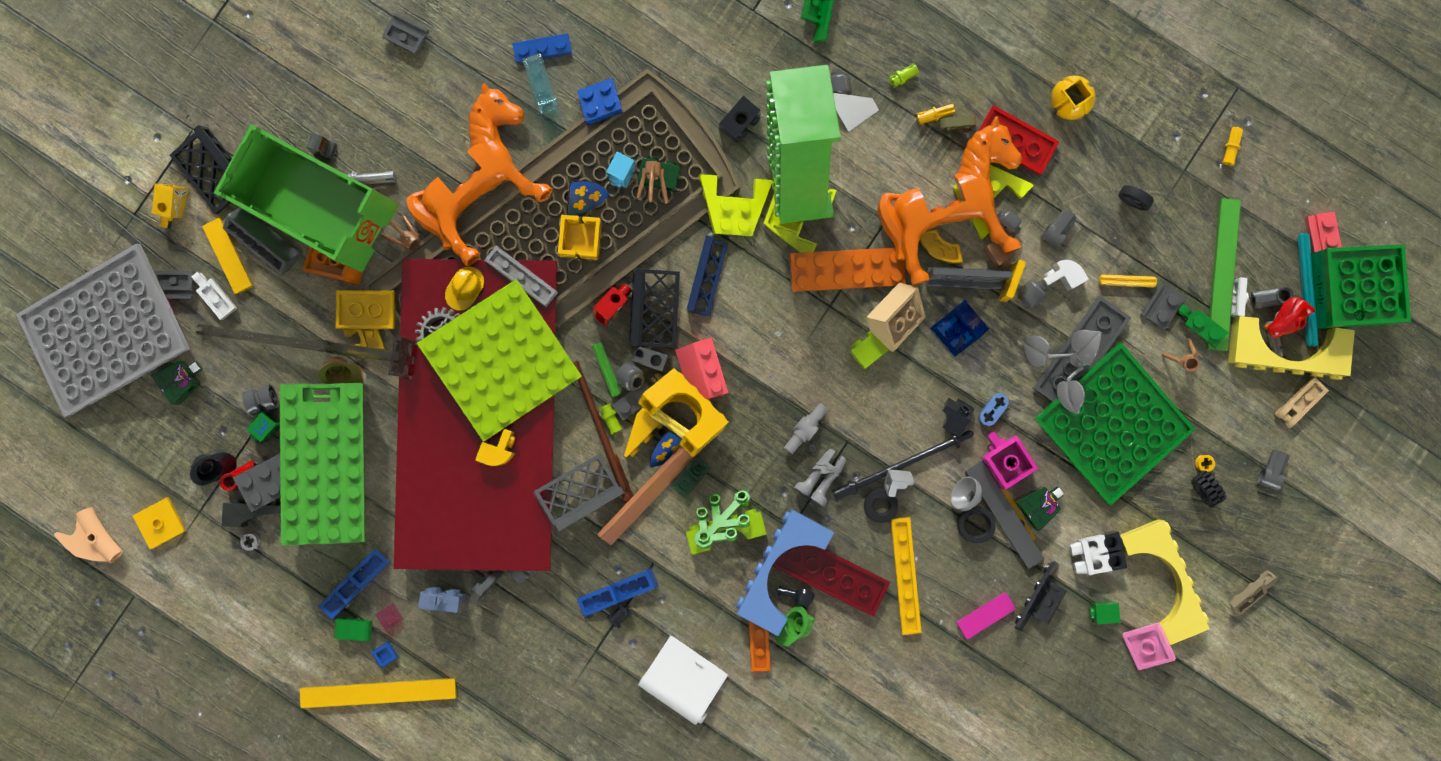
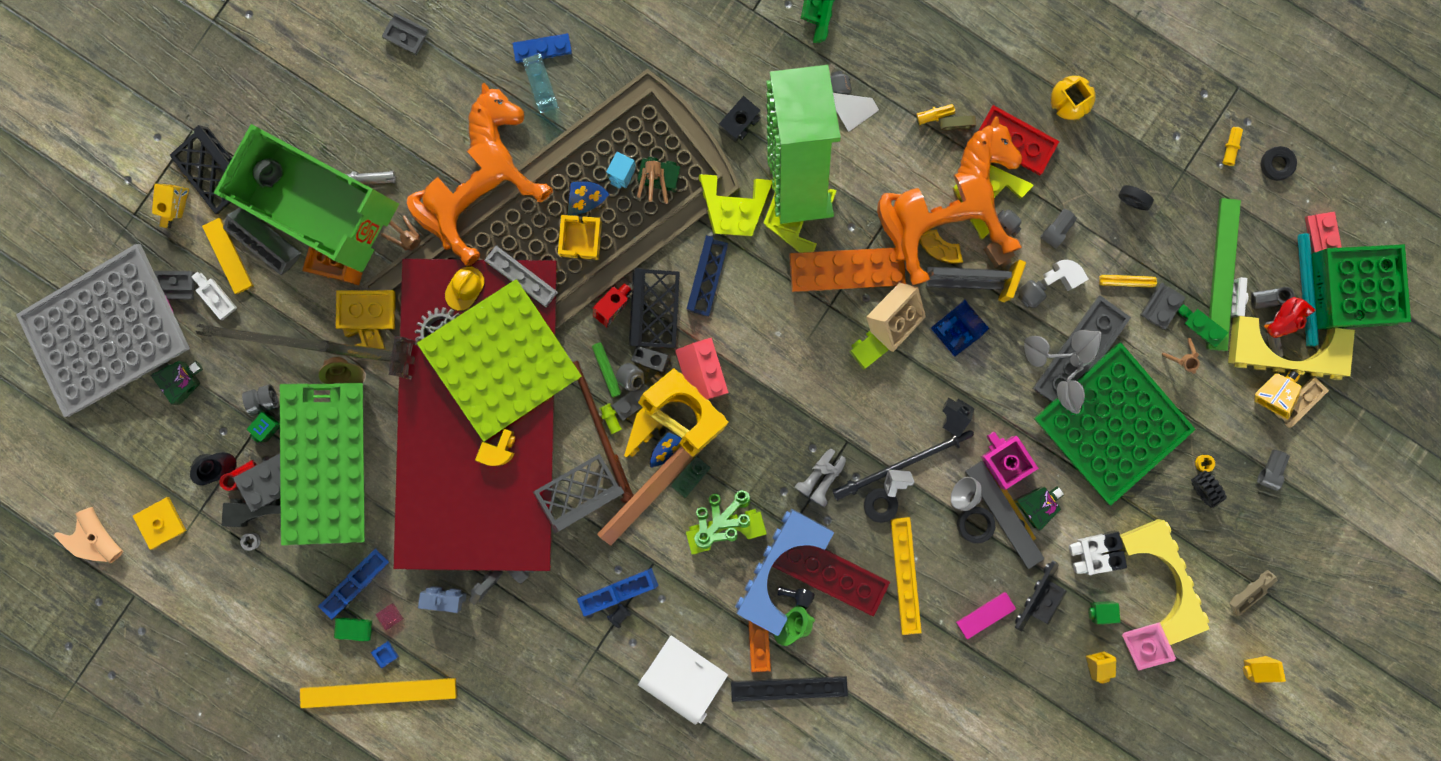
dark grey leg [306,133,337,160] -> none
blue plate [577,78,623,125] -> none
light grey pin [784,403,828,455] -> none
lime pin [889,63,919,88] -> none
medium blue beam [978,394,1009,426] -> none
none -> dark grey hair [253,158,283,188]
none -> black tile [731,676,848,702]
none -> yellow slope [1086,651,1116,683]
none -> yellow slope [1243,656,1286,683]
none -> yellow torso [1254,370,1301,420]
none -> black tyre [1260,146,1297,181]

